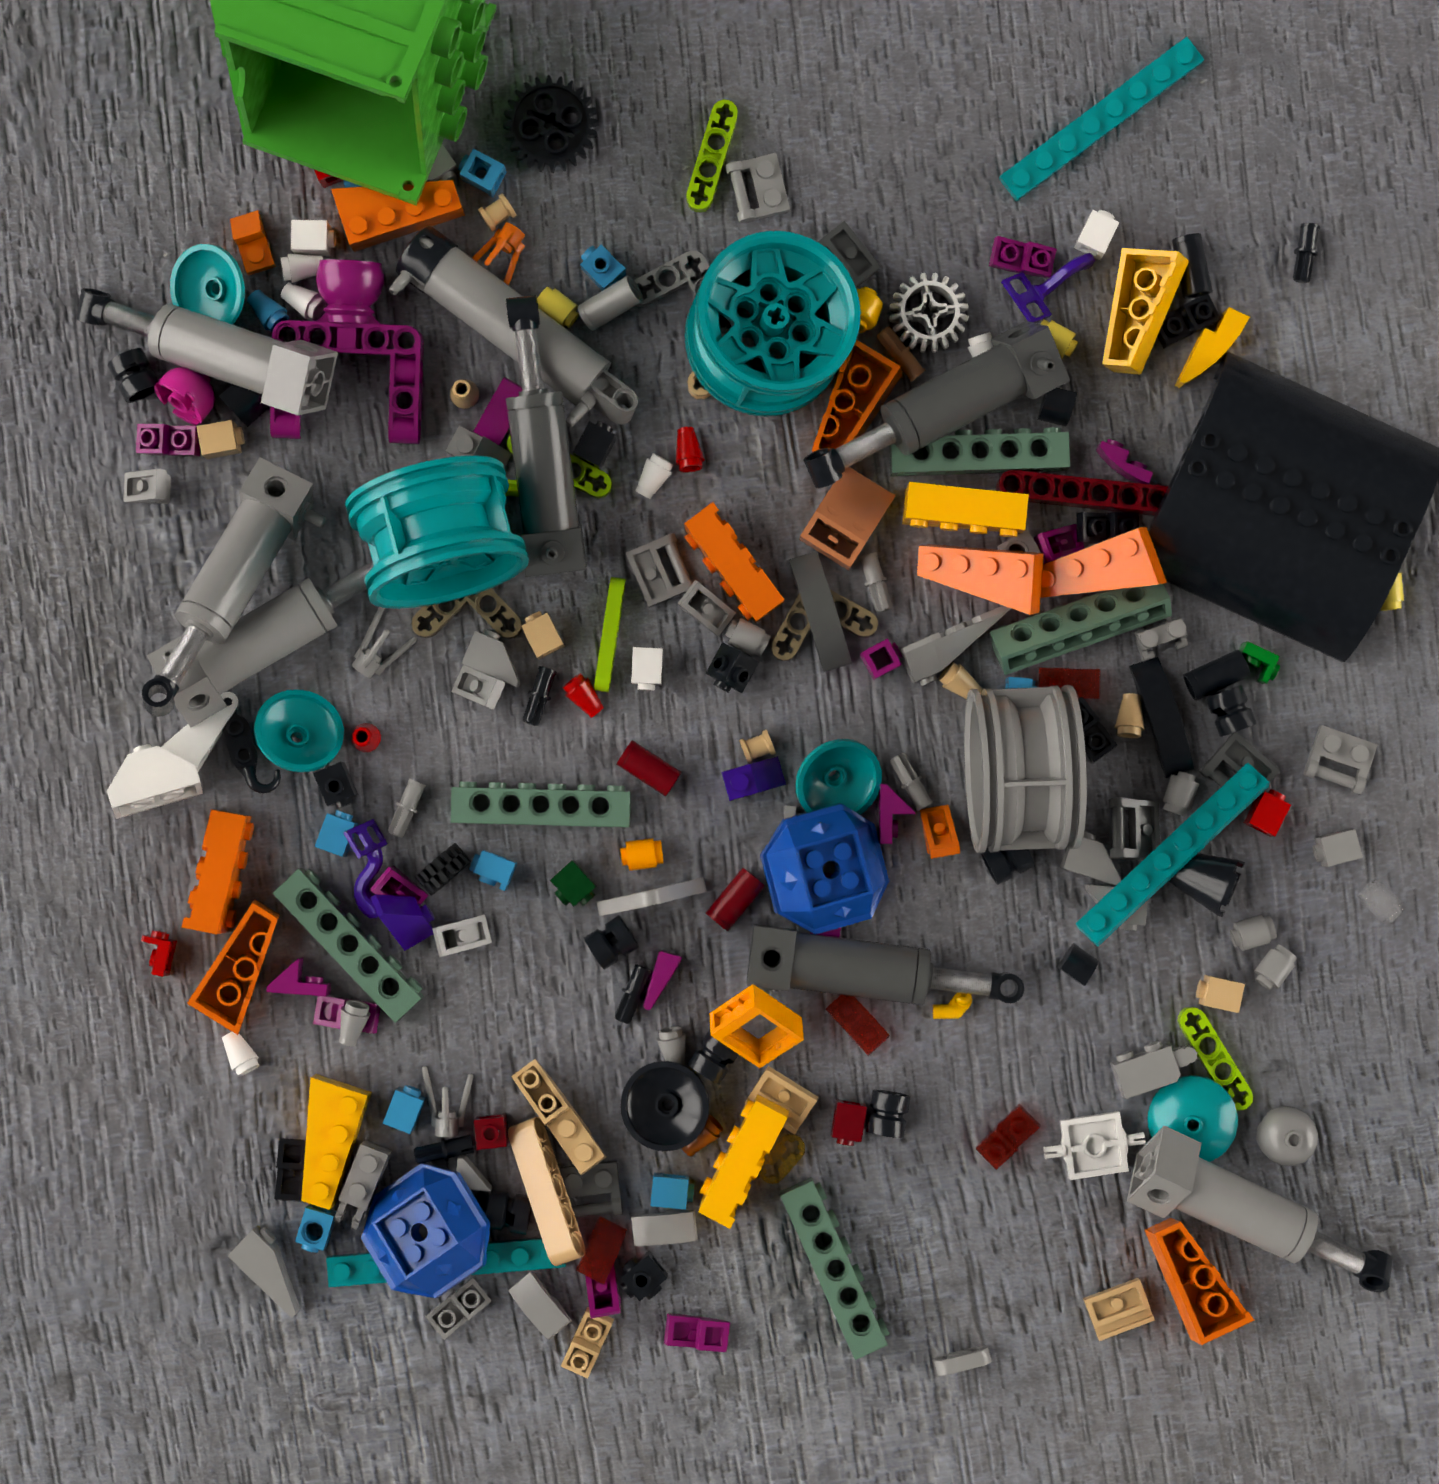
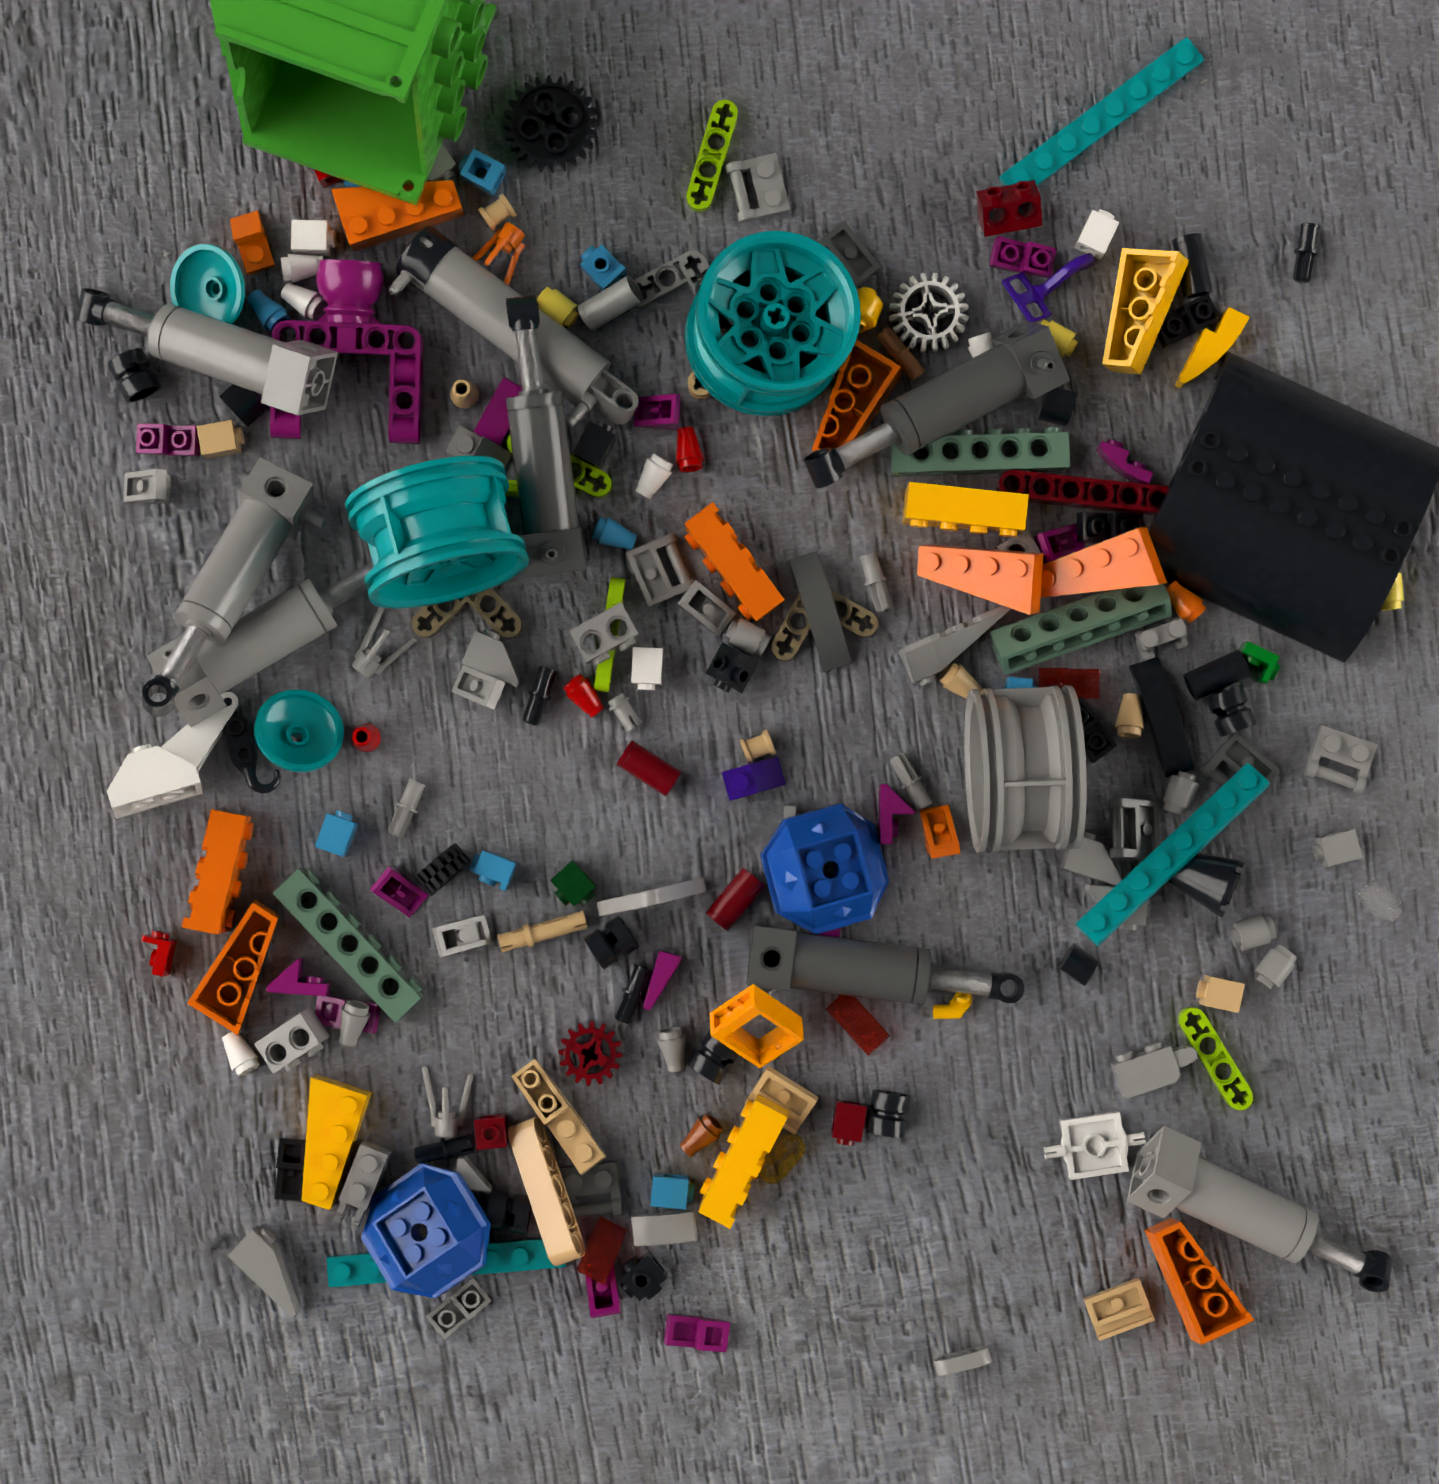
dark pink cylinder [154,367,215,425] -> none
dark azure brick [295,1204,337,1253] -> none
black brick [313,762,358,809] -> none
dark purple piece [343,819,388,918] -> none
dark purple slope [370,895,435,951] -> none
dark azure brick [382,1085,426,1134] -> none
sand green brick [451,781,631,827] -> none
light grey slope [508,1272,572,1340] -> none
tan brick [521,611,565,659] -> none
tan slope [561,1307,614,1379] -> none
light orange brick [620,838,664,871] -> none
black dish [620,1061,710,1151] -> none
sand green brick [779,1177,890,1360] -> none
teal dish [795,739,882,815] -> none
nougat slope [799,467,895,571] -> none
magenta brick [860,638,903,681] -> none
clear red slope [975,1104,1040,1170] -> none
black wheel [980,848,1035,885] -> none
teal dish [1148,1075,1238,1162] -> none
red brick [1243,789,1291,837] -> none
light grey cylinder [1256,1106,1318,1166] -> none
none -> light grey brick [254,1007,330,1074]
none -> tan pin [497,910,588,953]
none -> dark red gear [558,1020,623,1086]
none -> light grey brick [569,602,639,666]
none -> dark azure cone [591,516,637,551]
none -> light grey pin [608,693,642,732]
none -> magenta slope [633,394,681,430]
none -> dark red brick [976,180,1042,237]
none -> orange cone [1165,580,1206,624]

